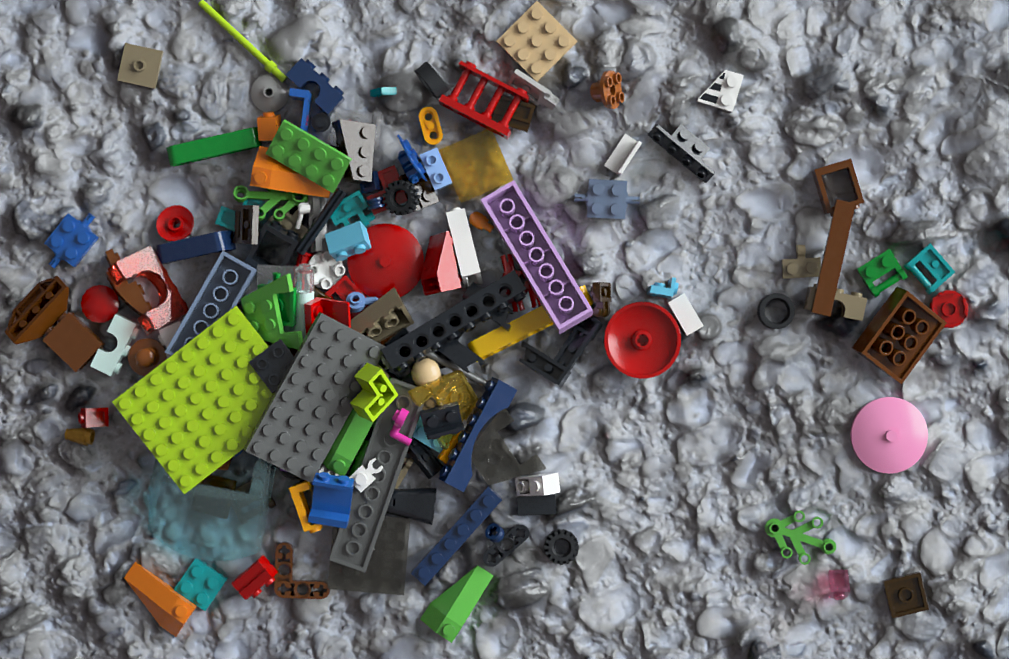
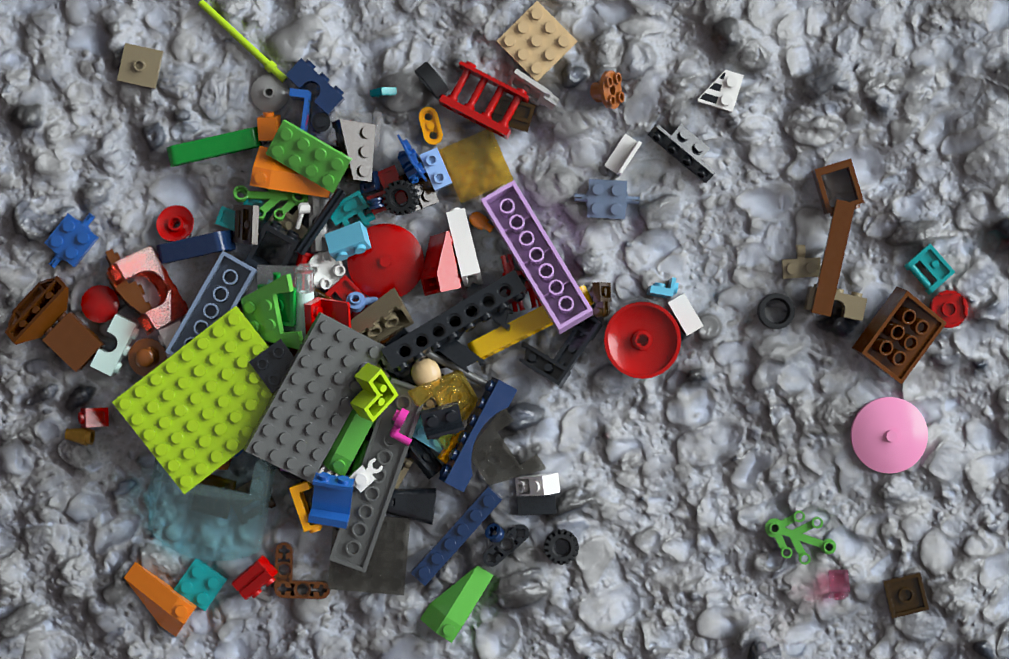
green plate [856,249,908,298] -> none

